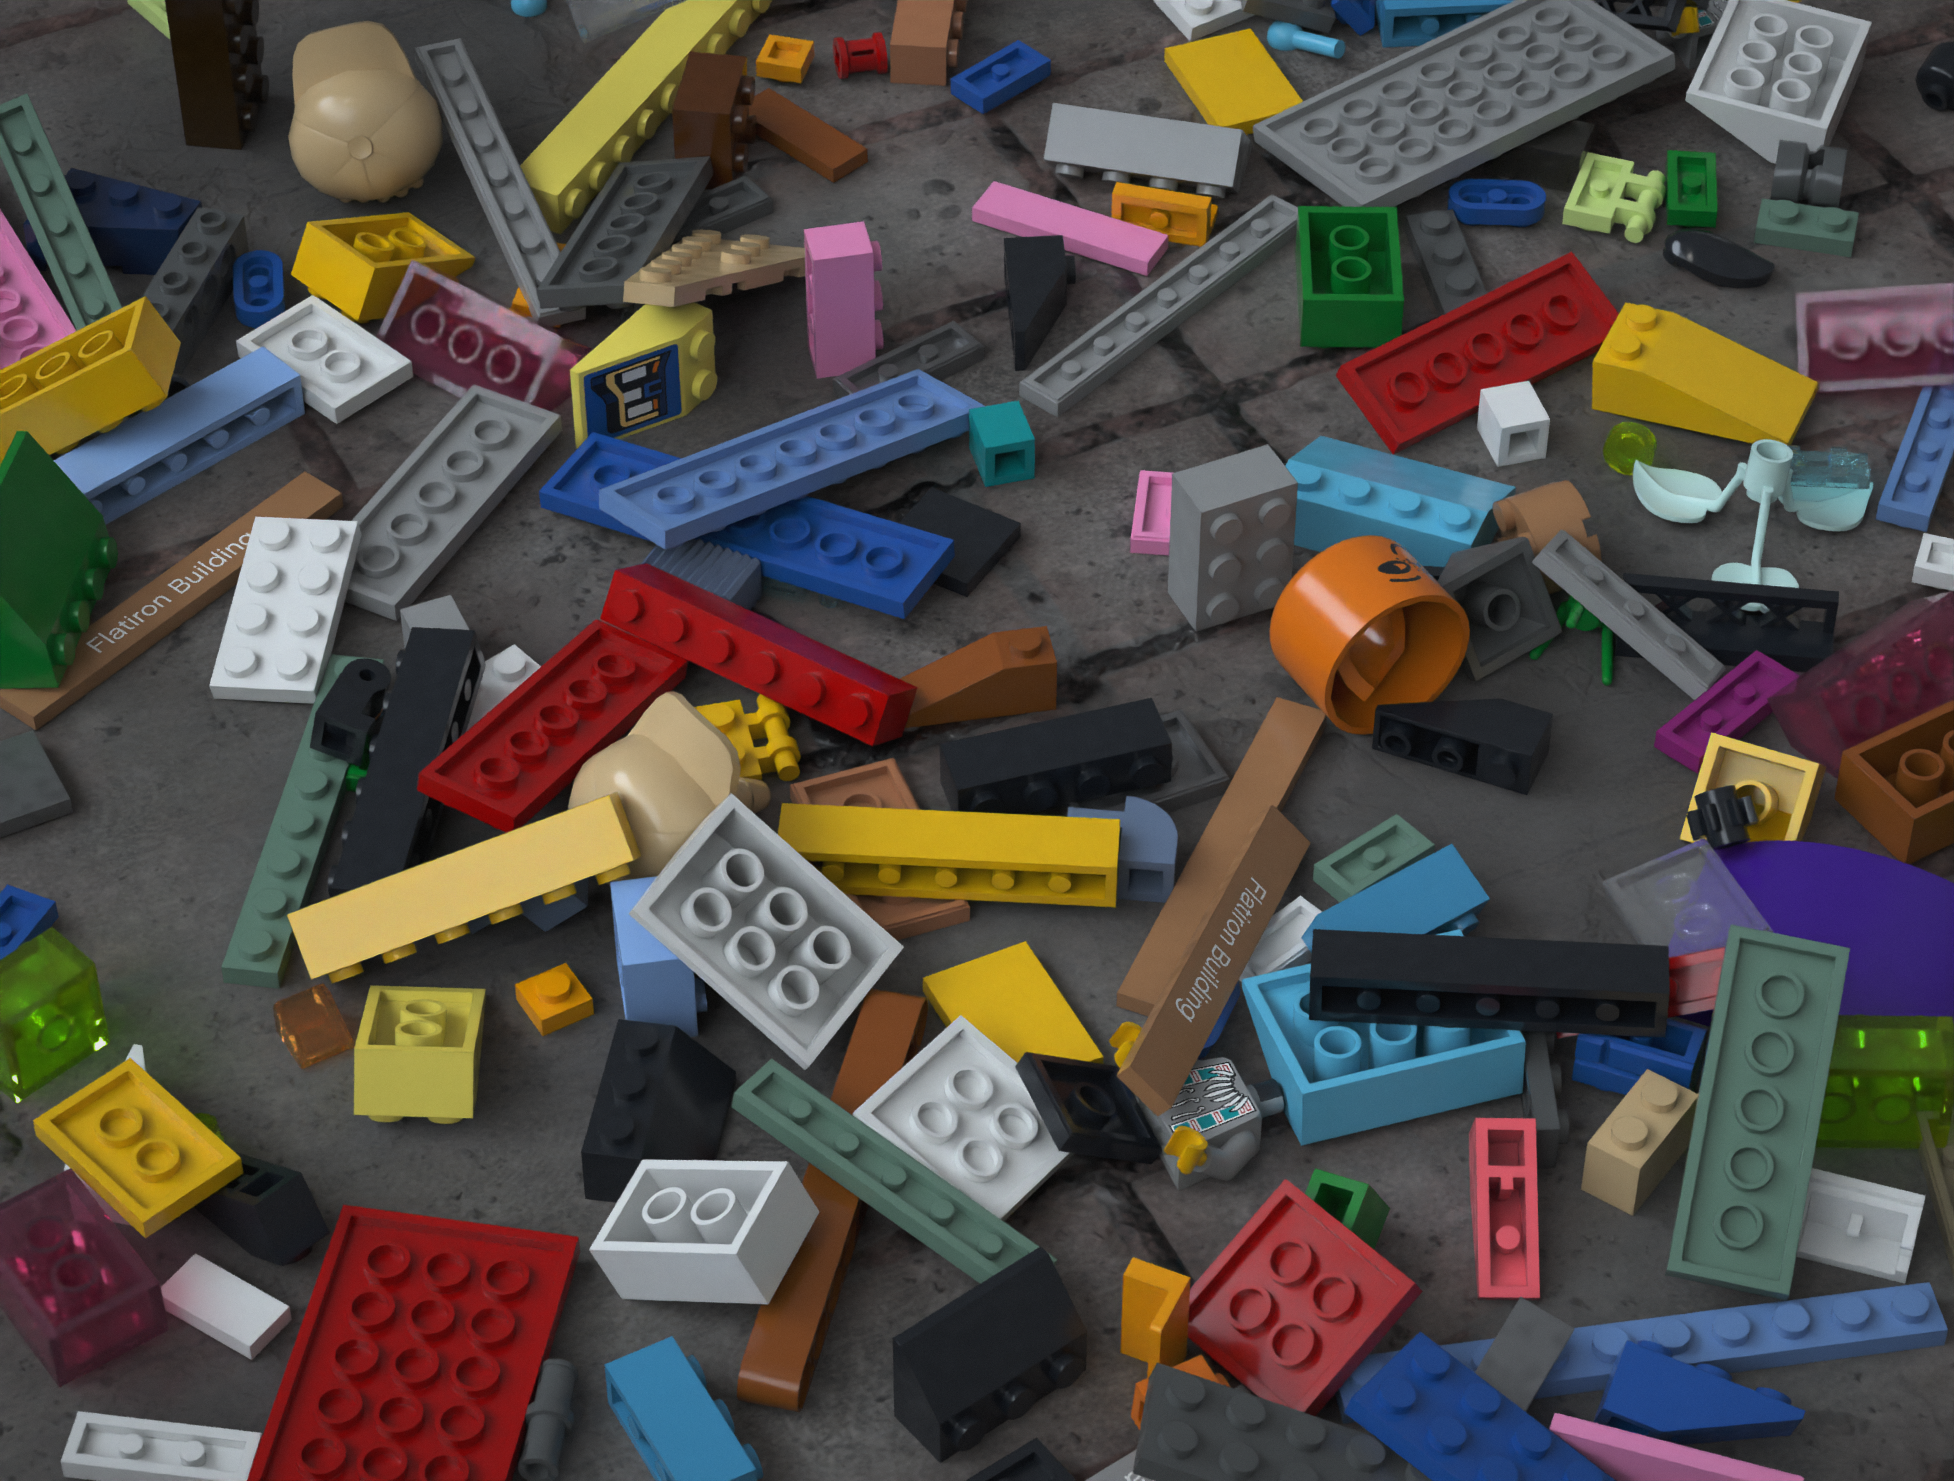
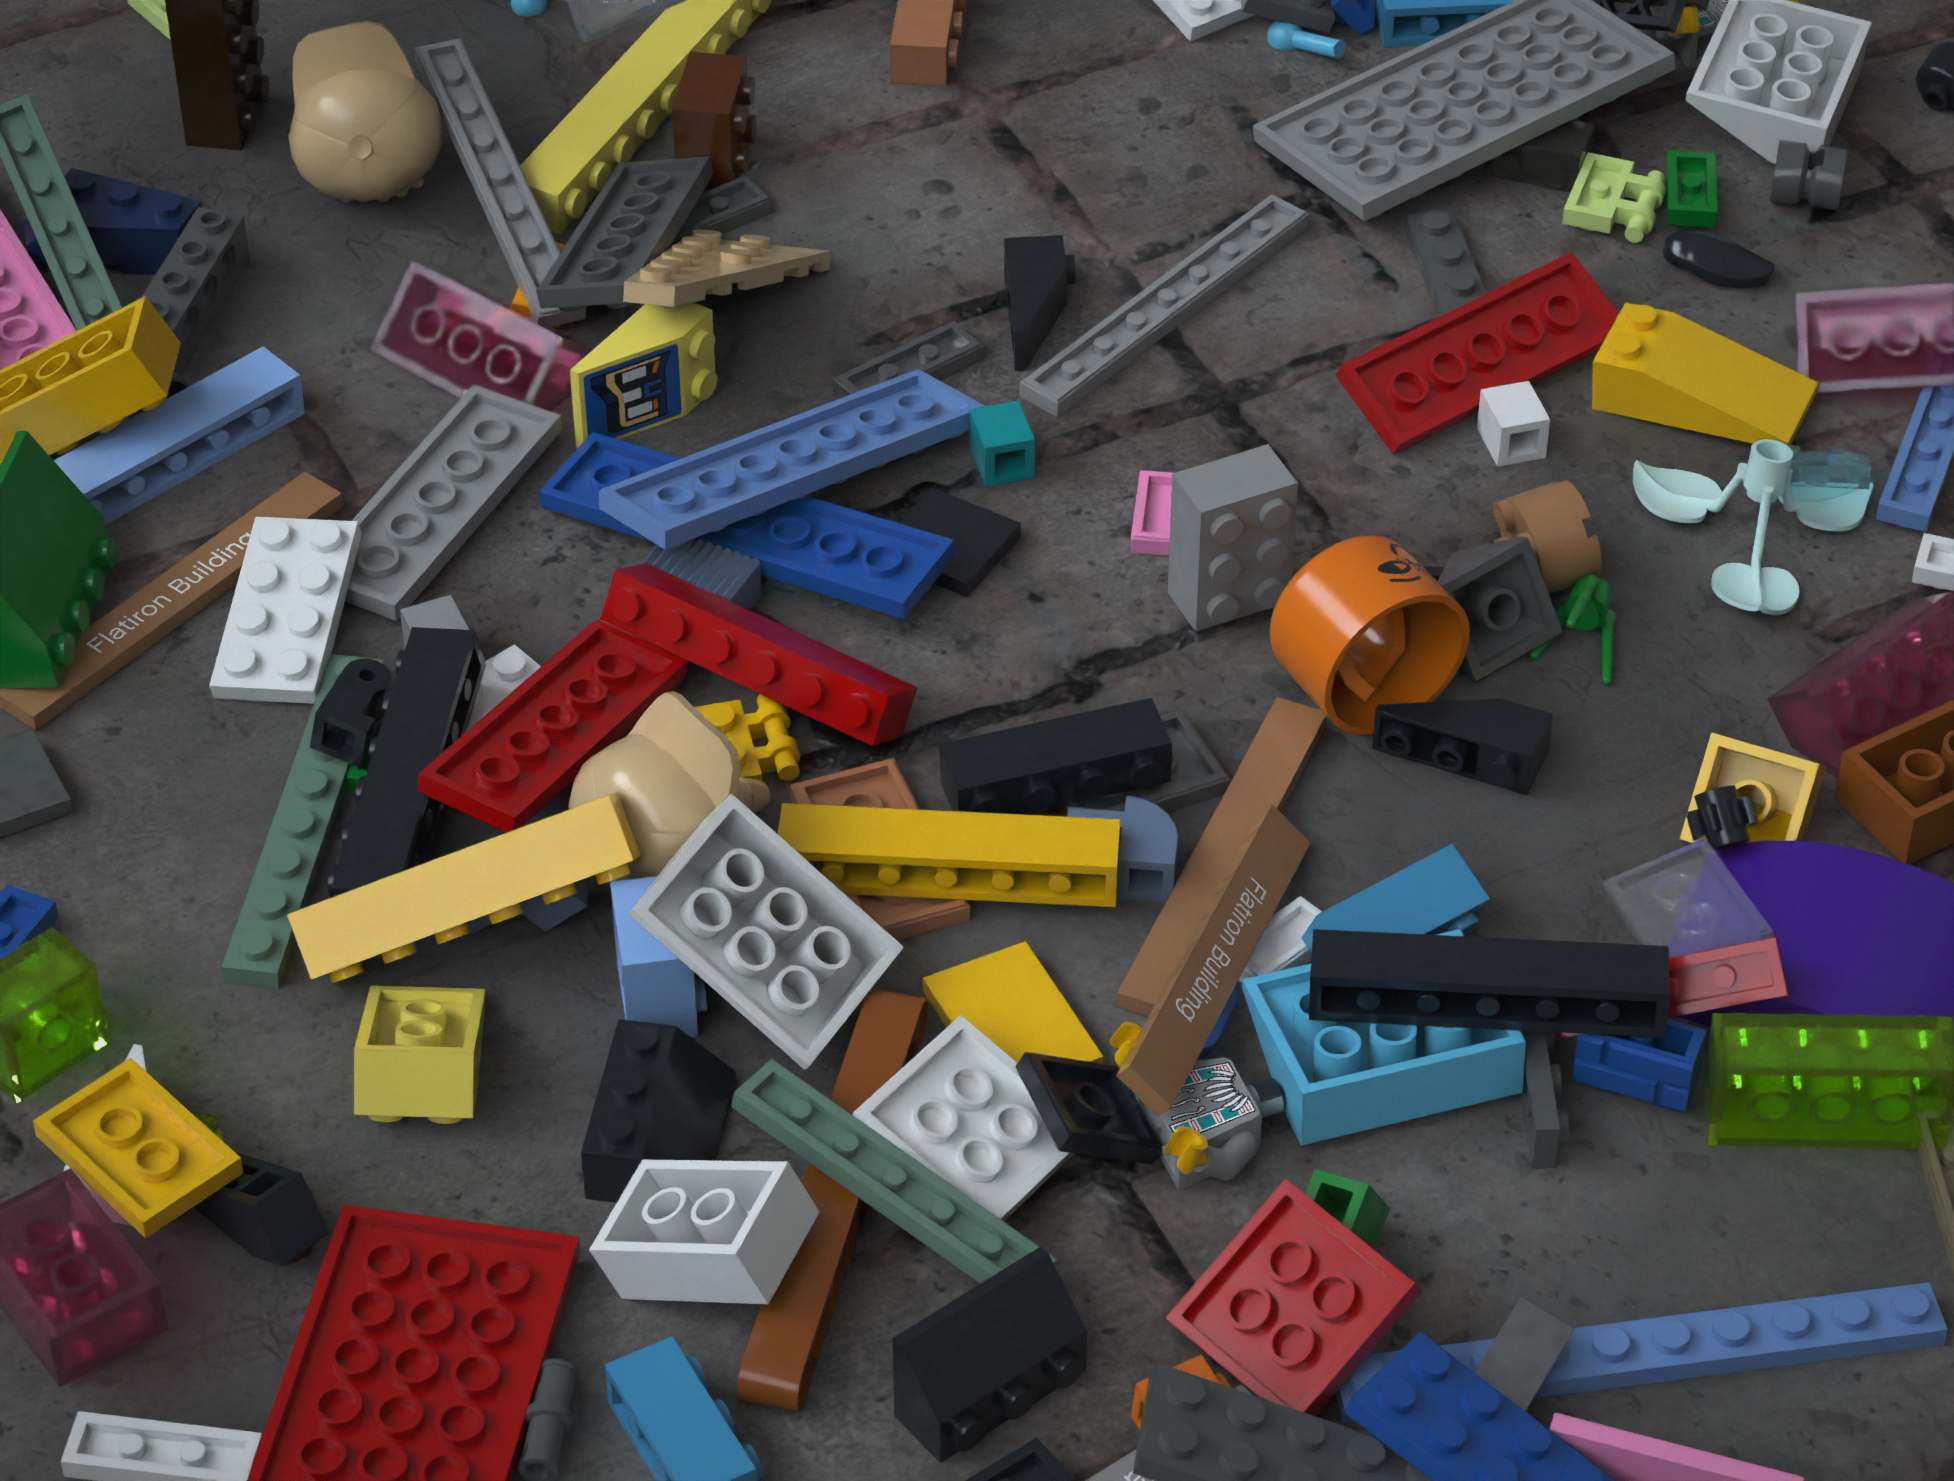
white tile [155,1253,292,1360] -> none
blue plate [233,250,286,329] -> none
white plate [236,295,413,424] -> none
clear orange slope [273,983,354,1069] -> none
yellow slope [291,212,476,323] -> none
light orange plate [515,963,594,1036] -> none
dark orange tile [749,88,868,183] -> none
light orange plate [756,34,815,83] -> none
bright pink brick [804,221,884,379] -> none
red bush [833,32,888,79] -> none
dark orange slope [900,626,1057,728] -> none
blue plate [951,40,1051,114] -> none
bright pink tile [972,181,1169,276] -> none
light grey slope [1043,103,1252,199] -> none
light orange panel [1111,182,1218,247] -> none
light orange panel [1120,1257,1191,1378] -> none
yellow tile [1164,28,1303,135] -> none
medium azure slope [1285,436,1516,567] -> none
green brick [1295,206,1404,349] -> none
sand green plate [1313,814,1435,902] -> none
blue plate [1447,179,1546,227] -> none
coral slope [1469,1118,1540,1300] -> none
light grey tile [1532,529,1726,700] -> none
tan brick [1581,1069,1698,1216] -> none
blue slope [1593,1340,1805,1445] -> none
clear neon green tile [1603,422,1657,475] -> none
black fence [1615,573,1839,675] -> none
magenta plate [1654,650,1800,774] -> none
sand green plate [1665,924,1850,1301] -> none
sand green plate [1754,198,1859,257] -> none
white hinge [1796,1168,1925,1283] -> none

